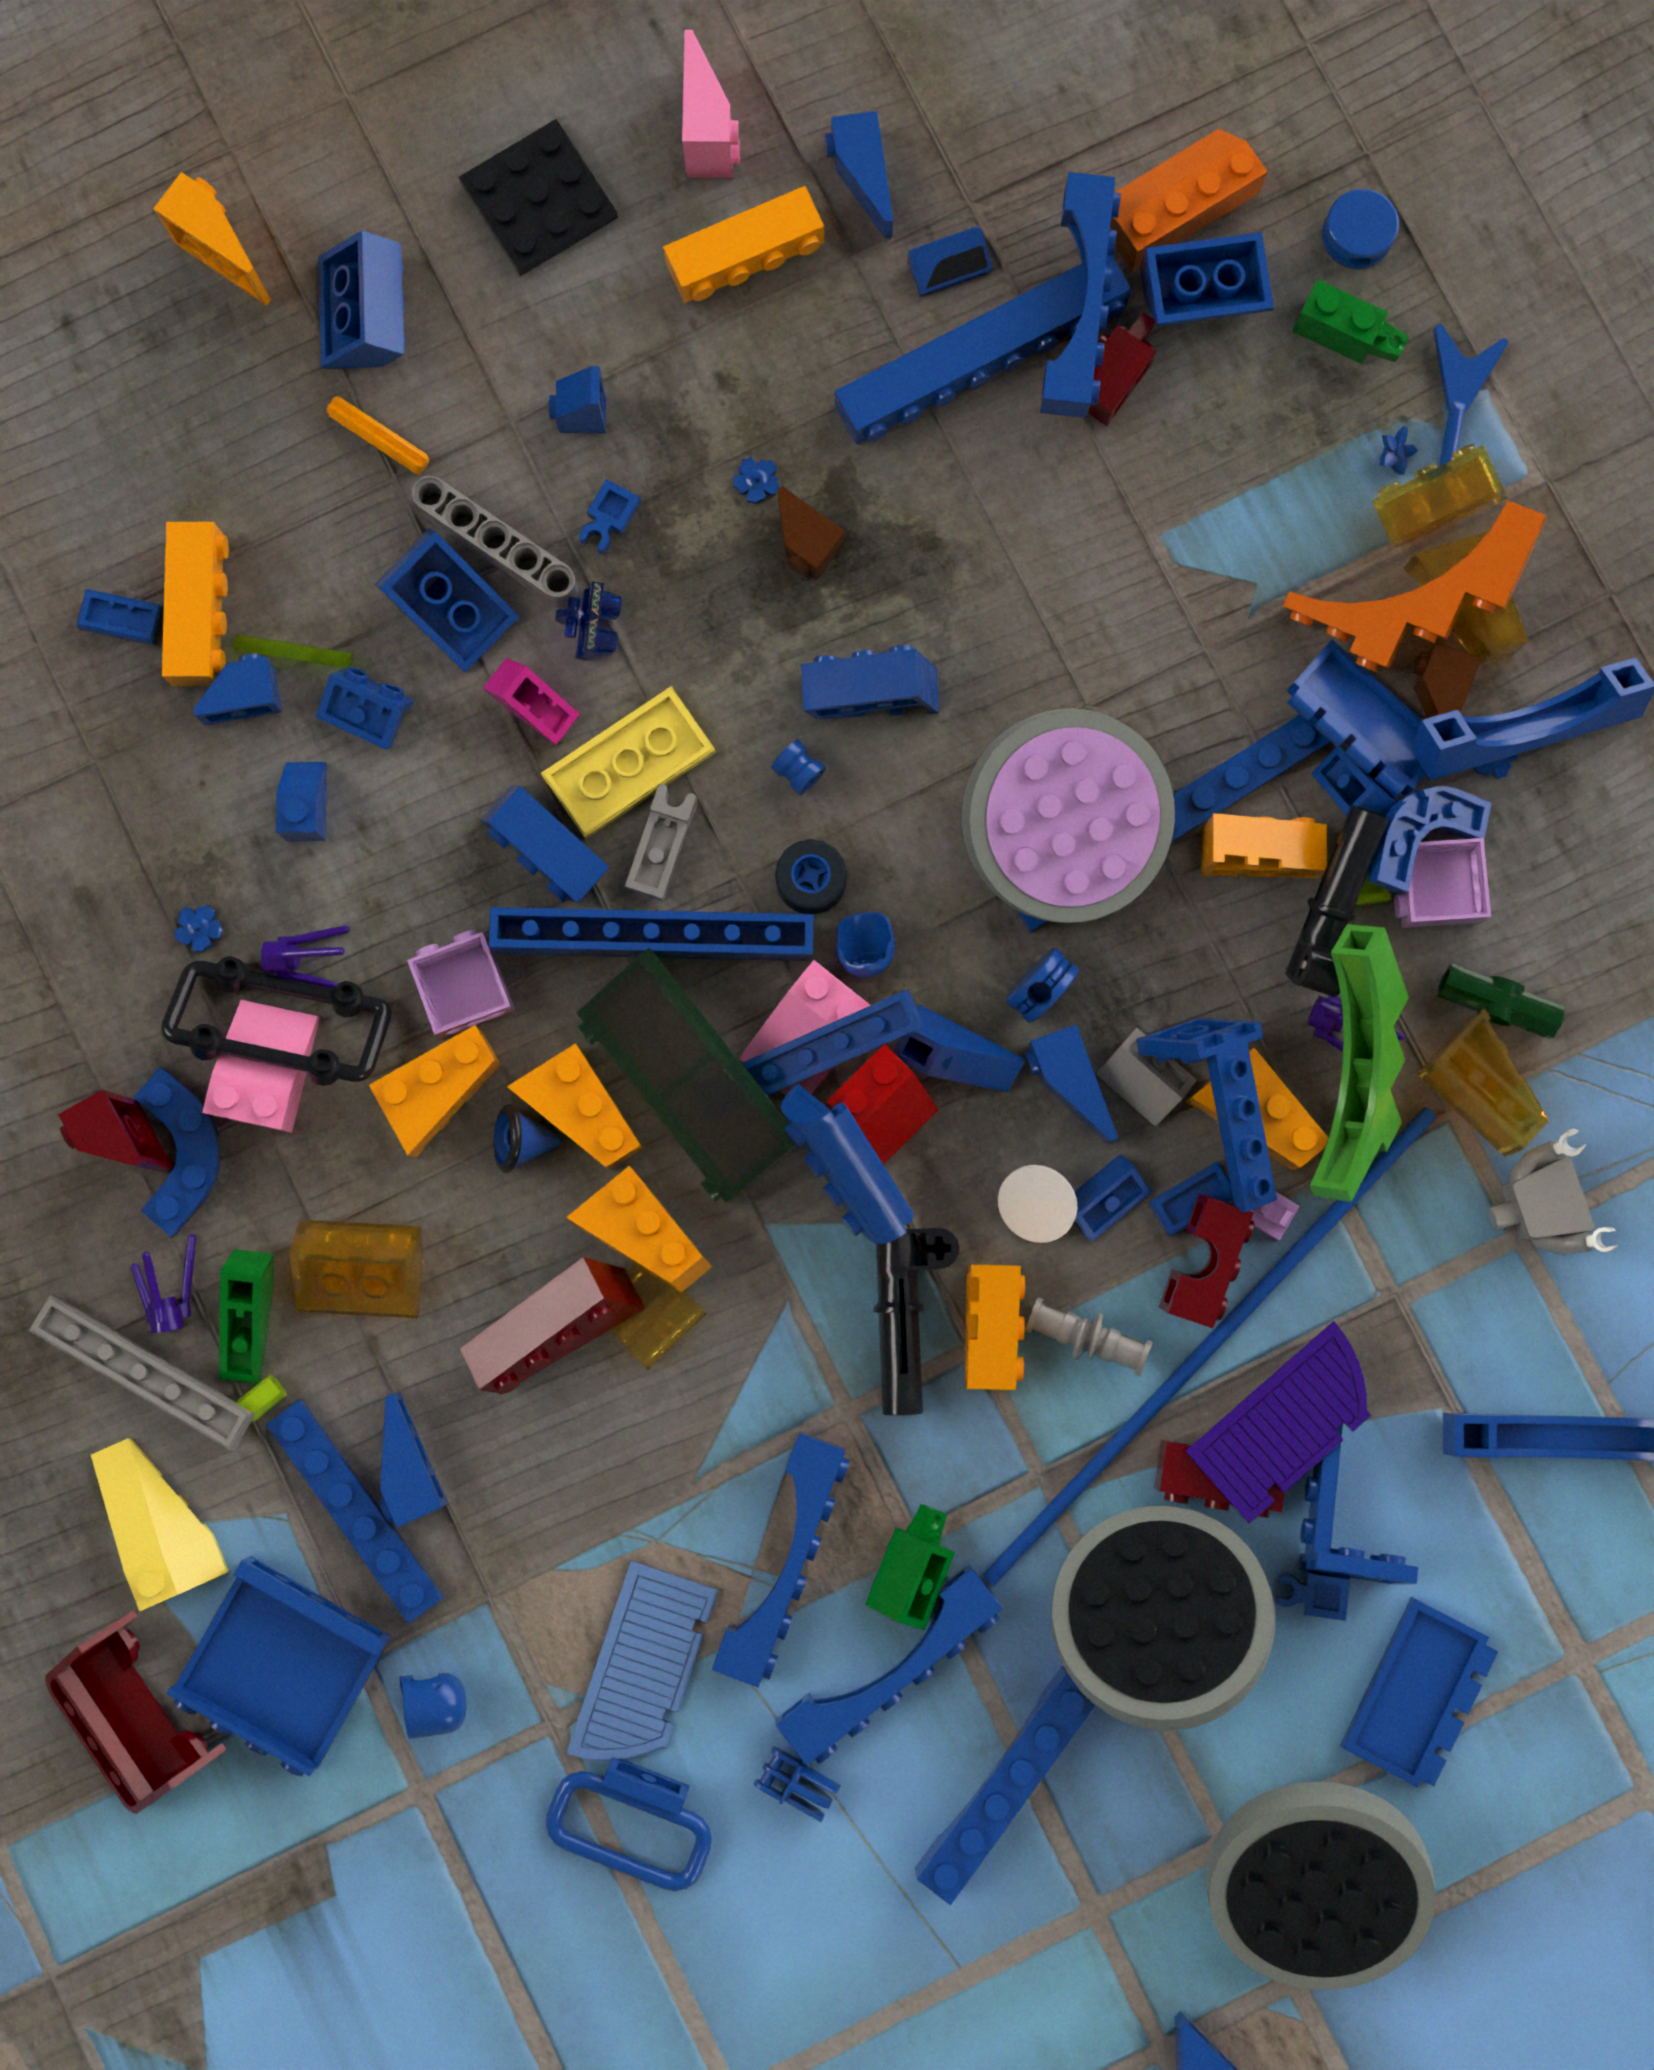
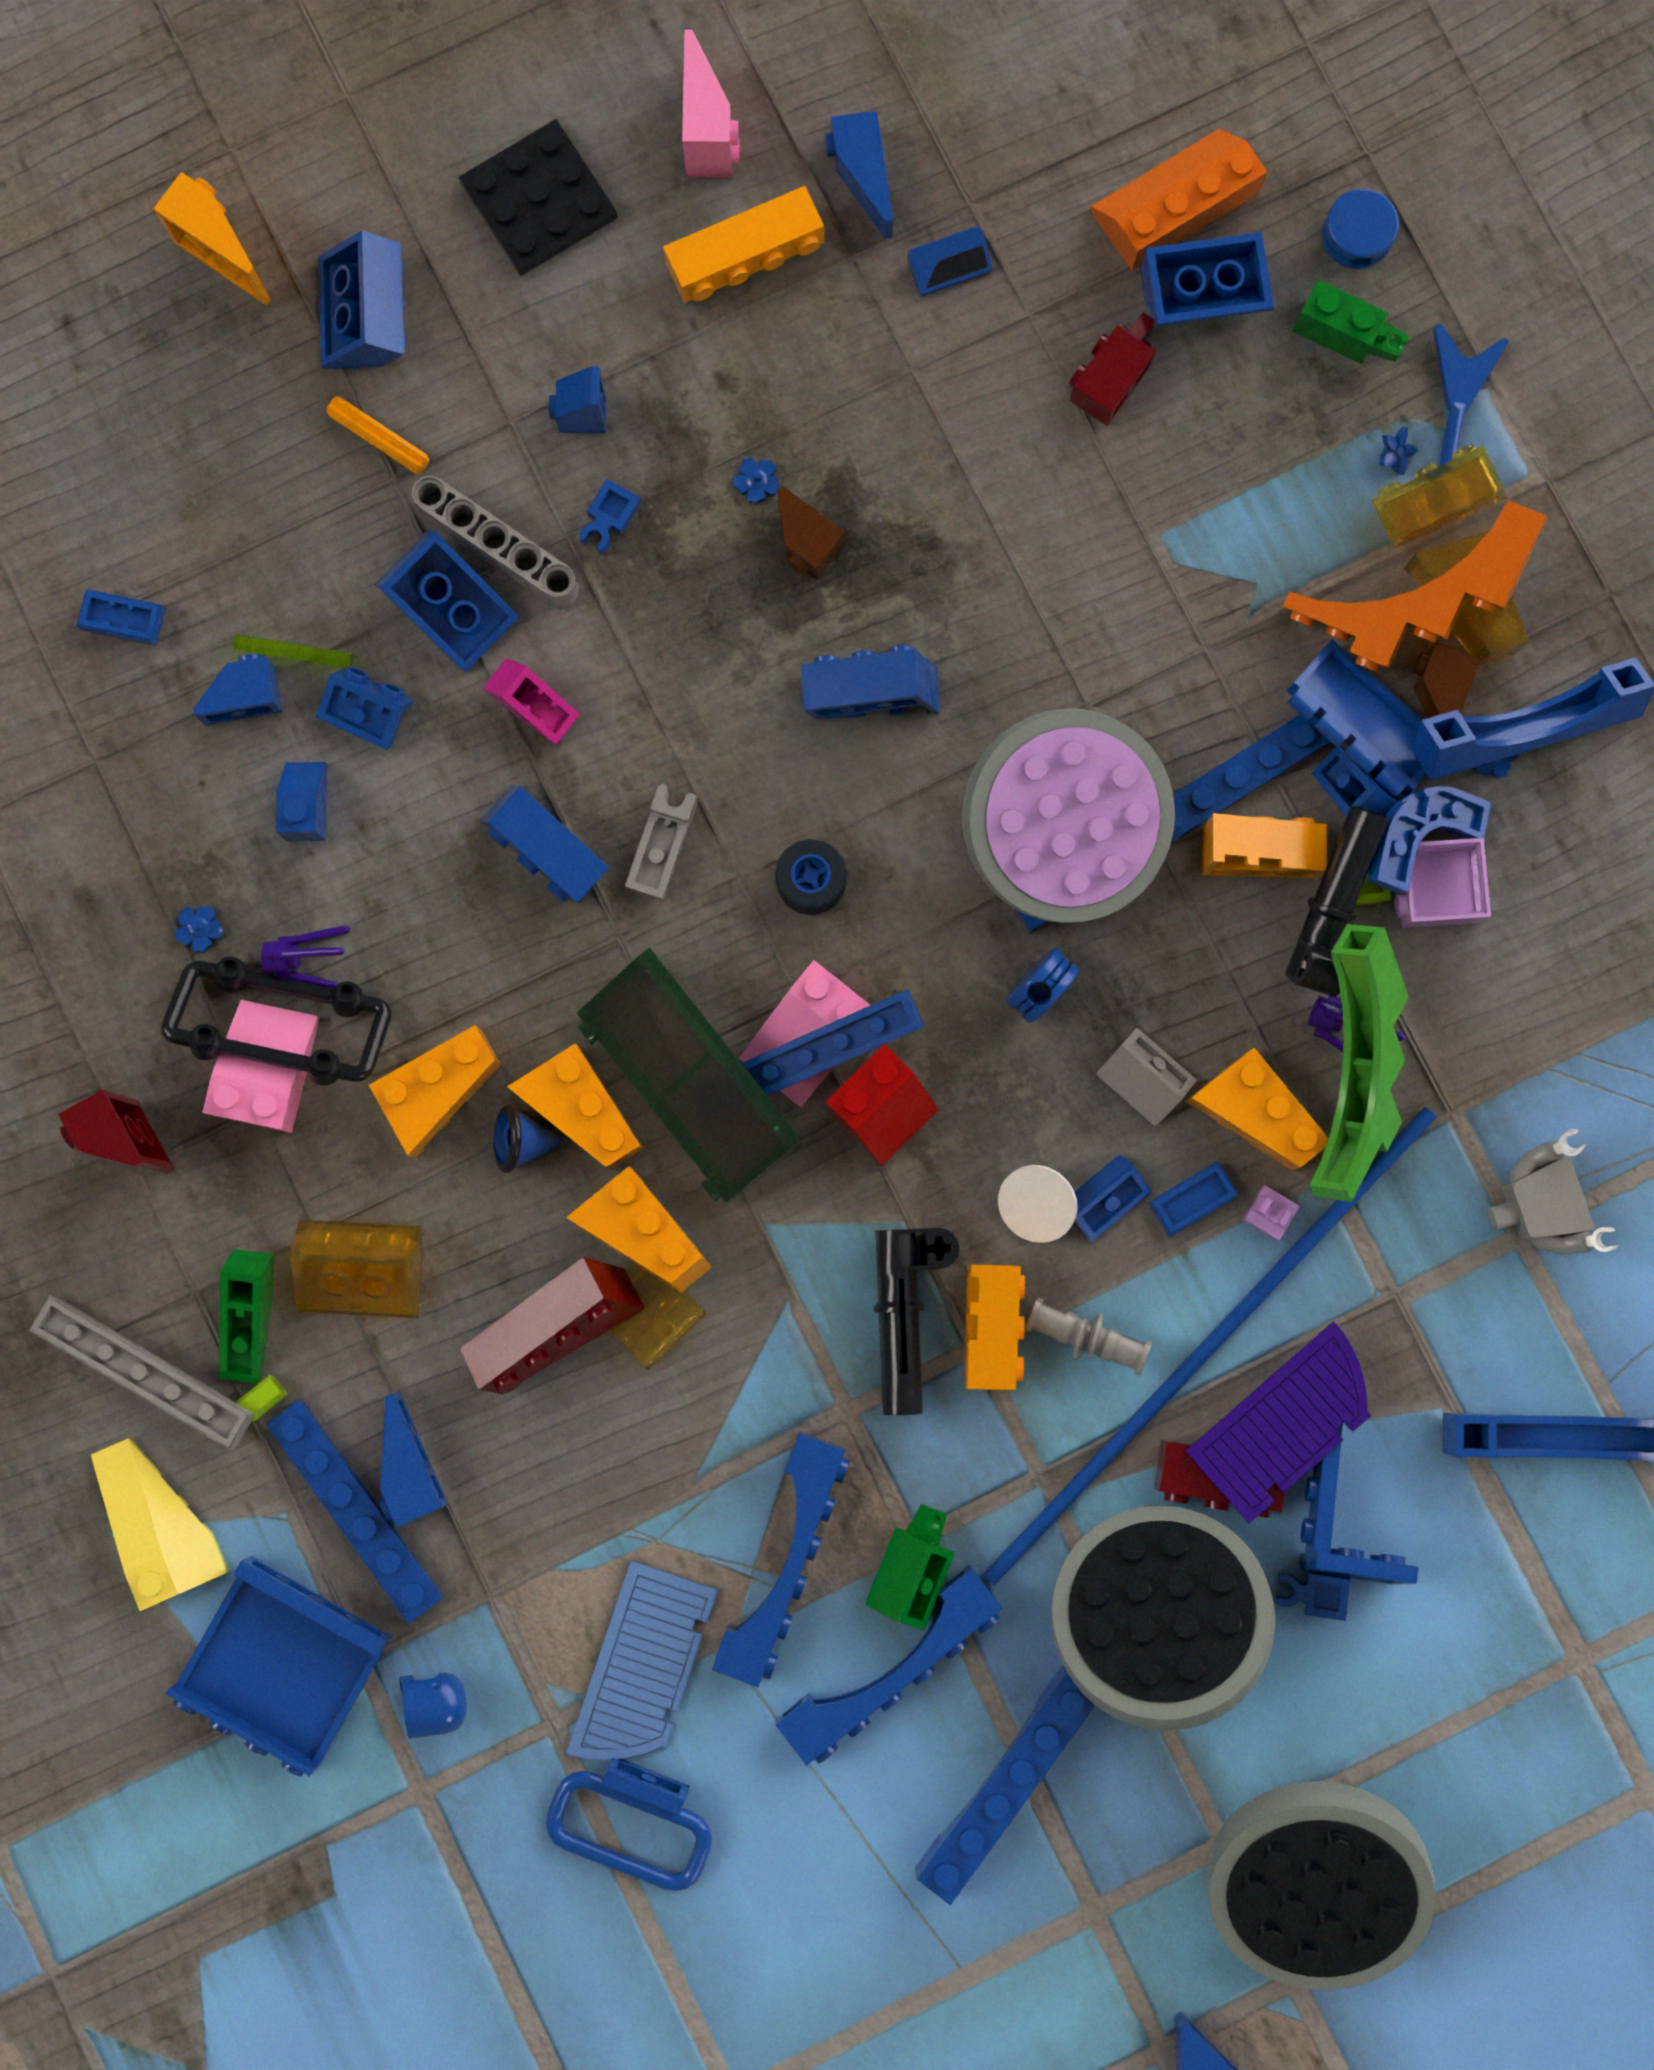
dark red windscreen [45,1610,226,1814] -> none
dark purple plant [131,1234,196,1334] -> none
blue plate [133,1067,221,1237] -> none
light orange brick [162,522,229,686] -> none
lavender piece [407,930,515,1039] -> none
blue brick [489,907,814,961] -> none
light yellow tile [541,686,716,840] -> none
clear blue hips [555,581,622,661] -> none
blue arm [753,1746,841,1822] -> none
blue wheel [771,740,826,796] -> none
blue container [781,1084,914,1244] -> none
blue brick [834,254,1131,445] -> none
blue hair [836,912,896,978] -> none
blue slope [894,1004,1026,1092] -> none
blue slope [1024,1025,1118,1144] -> none
blue arch [1040,172,1121,418] -> none
blue bracket [1136,1018,1277,1212] -> none
dark red arch [1159,1193,1254,1328] -> none
blue hinge [1340,1597,1498,1788] -> none
clear yellow wedge [1417,1008,1549,1157] -> none
dark green piece [1437,963,1565,1039] -> none

